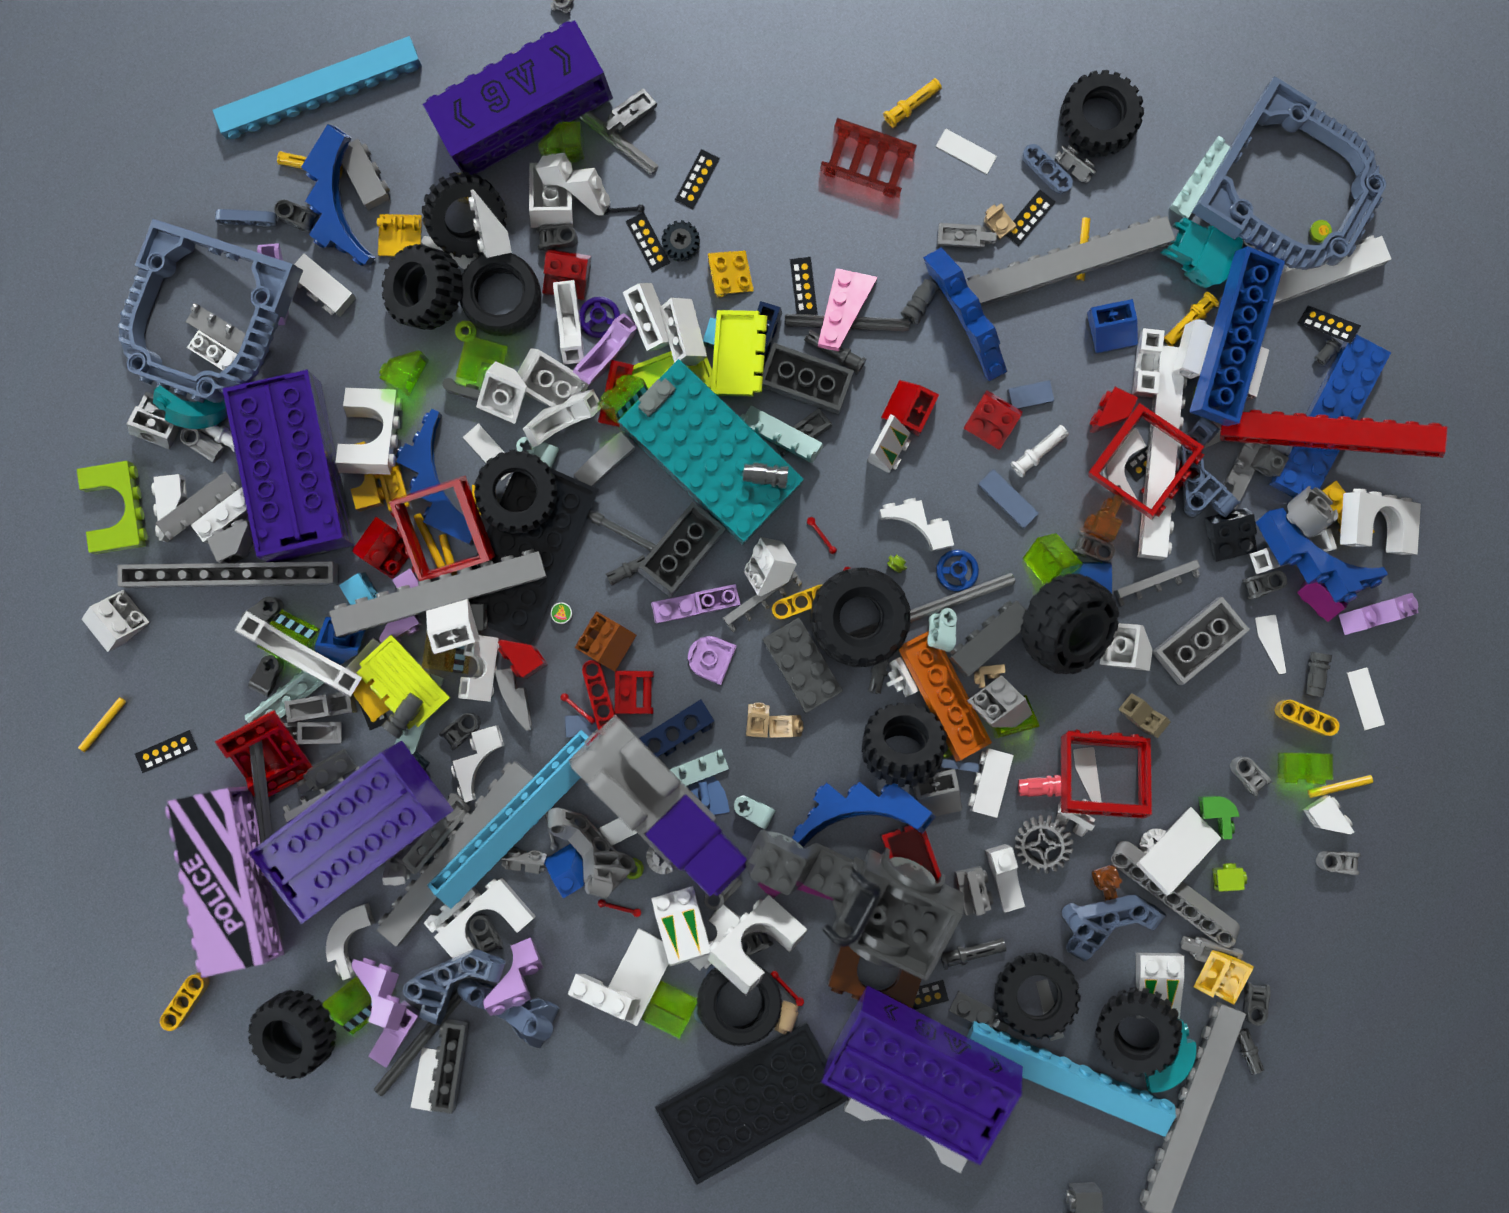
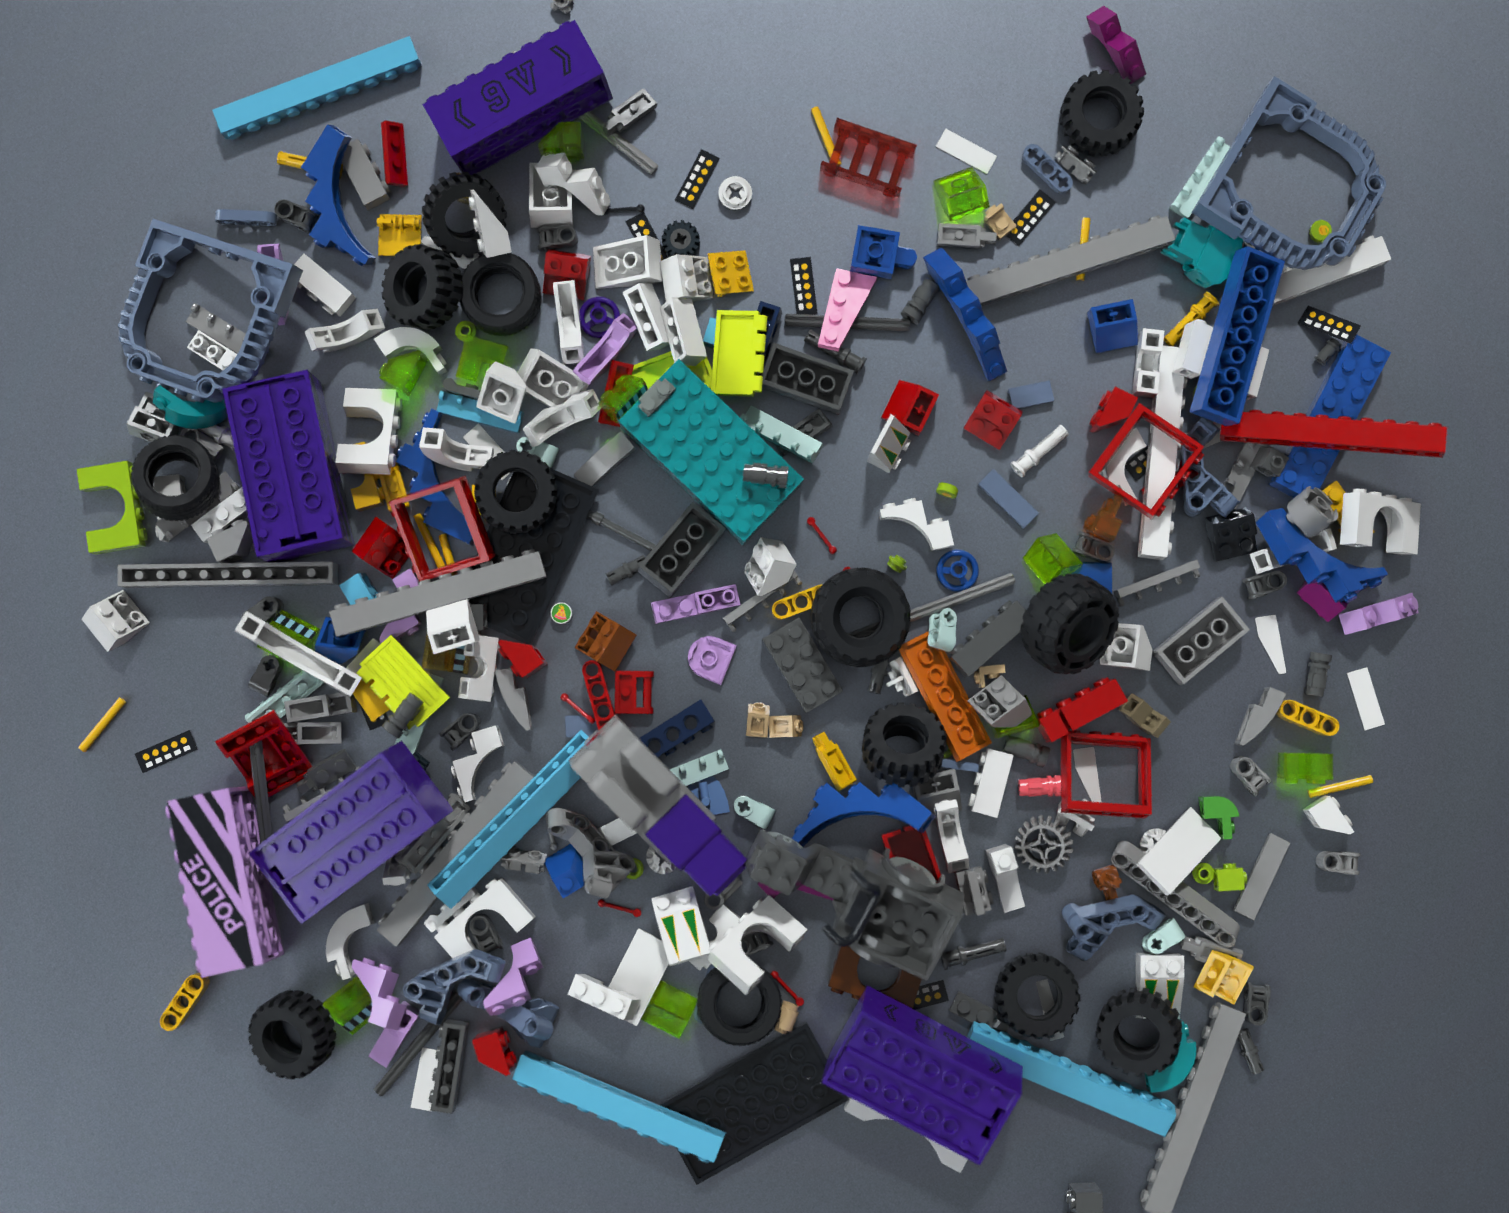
yellow pin [883,78,942,128] -> none
none -> black tyre [131,435,220,521]
none -> white arch [305,309,385,353]
none -> white arch [374,327,447,376]
none -> red plate [381,120,408,187]
none -> white arch [419,427,494,471]
none -> medium azure hinge [436,391,524,434]
none -> red slope [472,1026,517,1076]
none -> medium azure brick [512,1050,726,1163]
none -> white slope [593,235,663,289]
none -> white slope [660,254,714,302]
none -> white gear [718,176,752,210]
none -> yellow bar [811,106,842,167]
none -> yellow hinge [812,731,857,791]
none -> blue brick [850,225,917,279]
none -> clear neon green slope [933,167,990,221]
none -> white arch [934,799,969,873]
none -> lime tile [936,482,959,498]
none -> dark grey axle [1003,735,1050,768]
none -> red piece [1034,677,1128,742]
none -> magenta arch [1086,5,1146,84]
none -> light aqua piece [1142,917,1186,954]
none -> lime plate [1192,862,1214,884]
none -> light grey tile [1233,833,1290,920]
none -> light grey slope [1234,687,1286,746]

